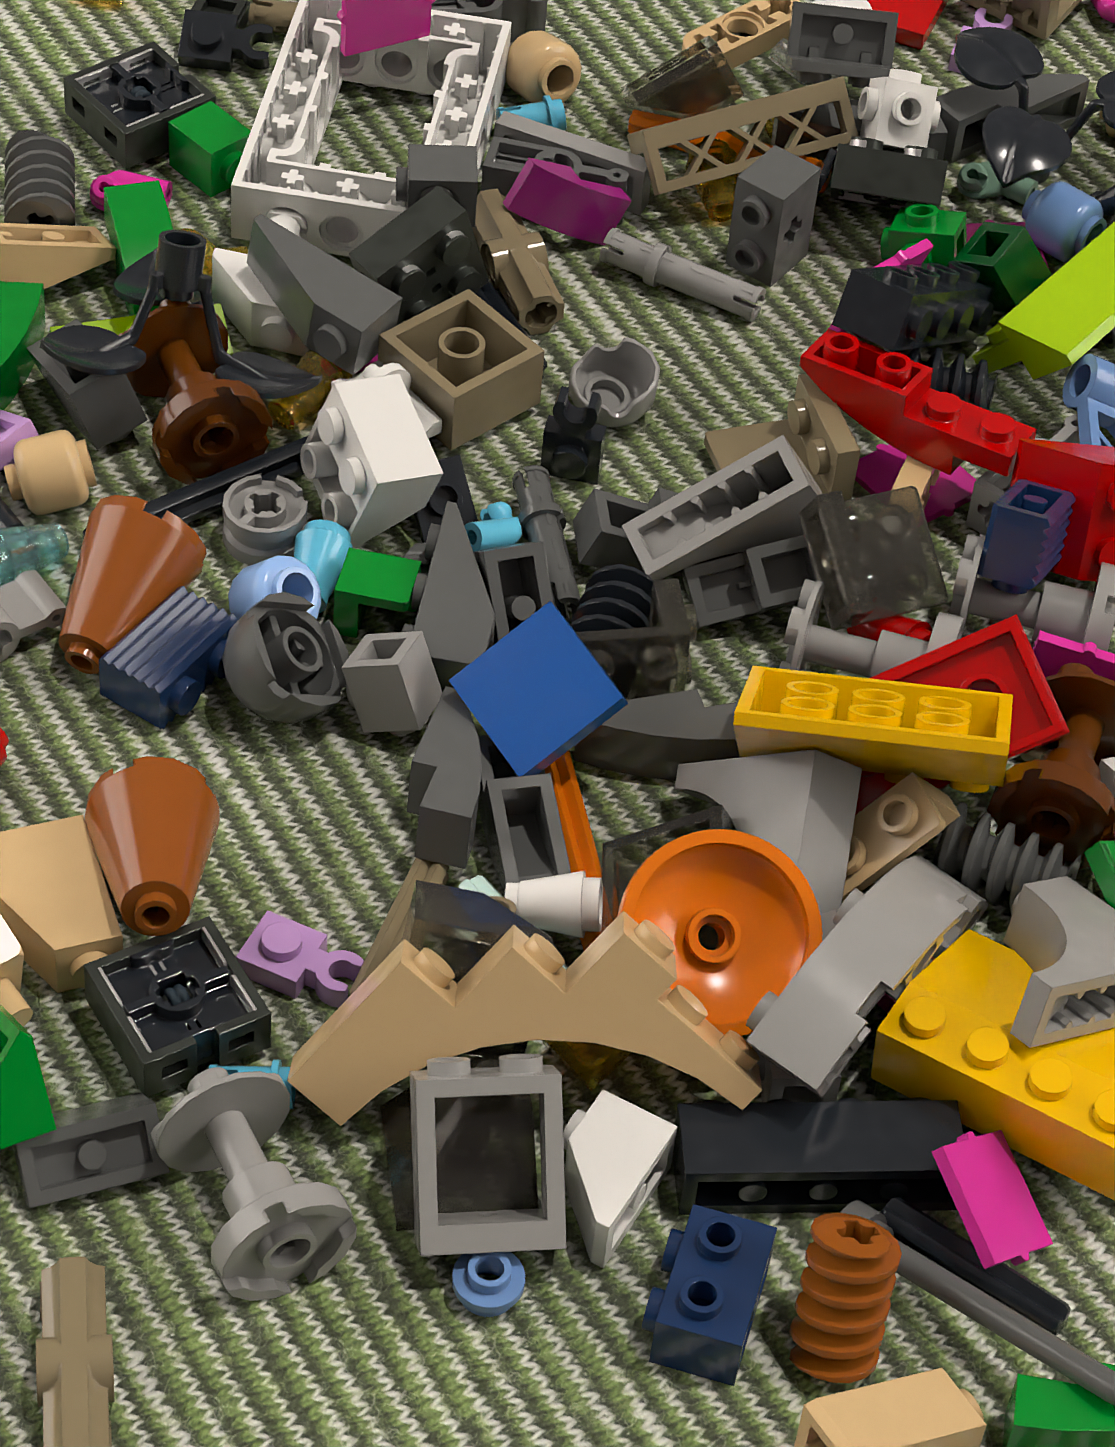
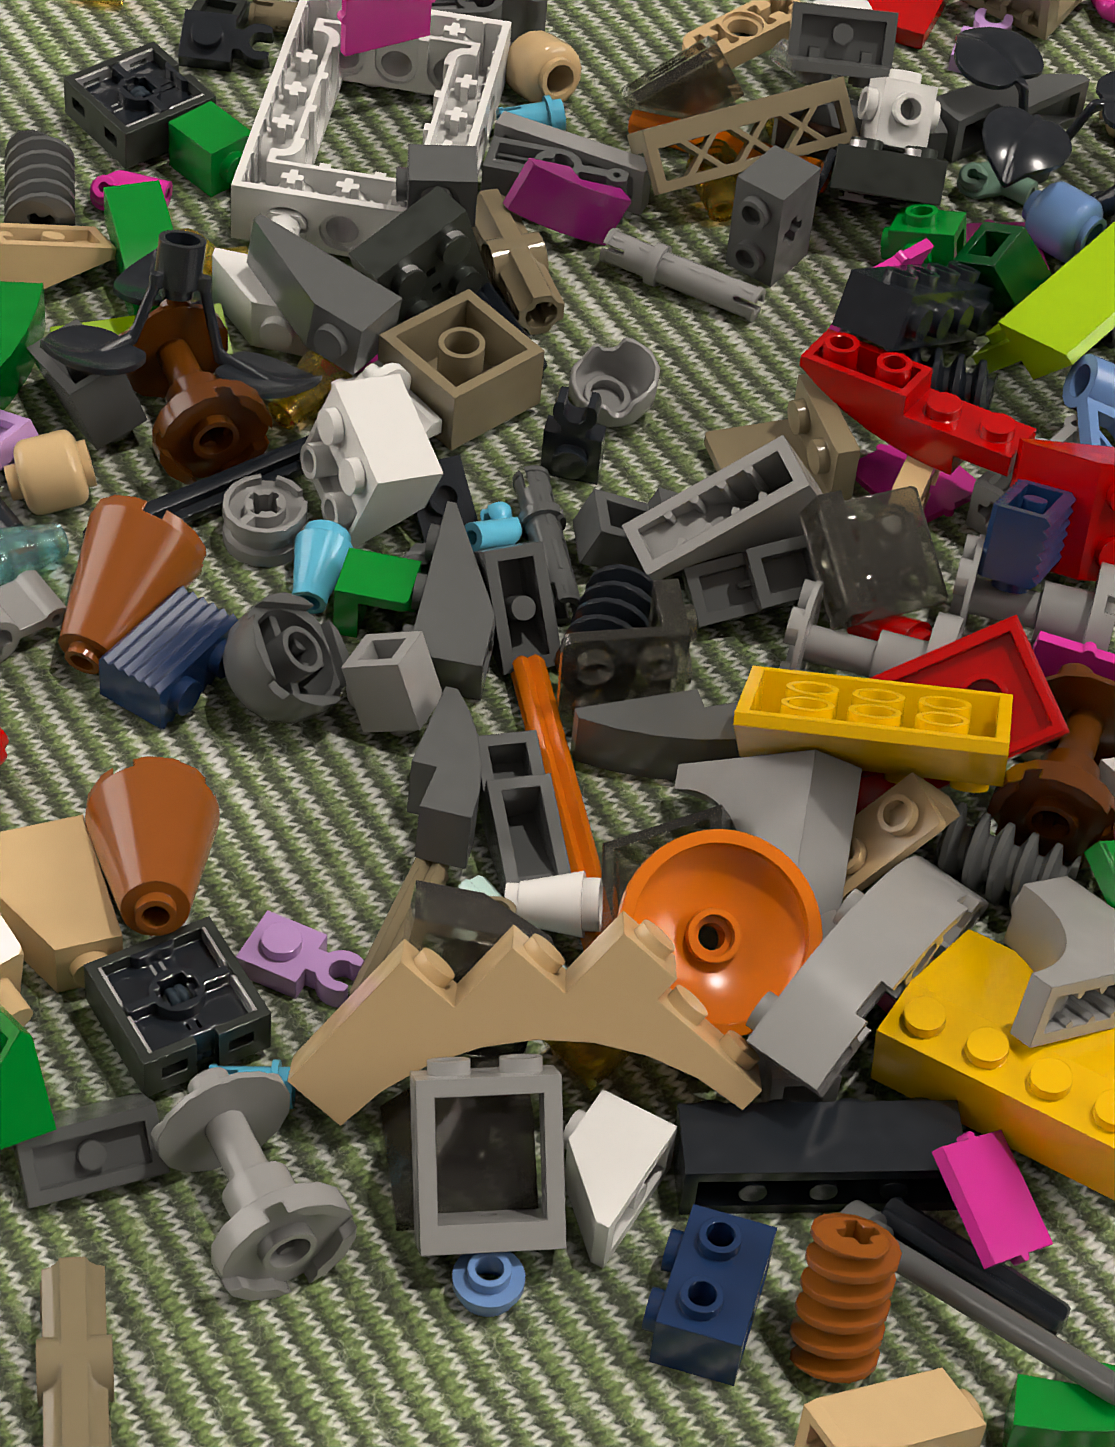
light blue head [228,555,321,620] -> none
blue tile [448,601,629,777] -> none

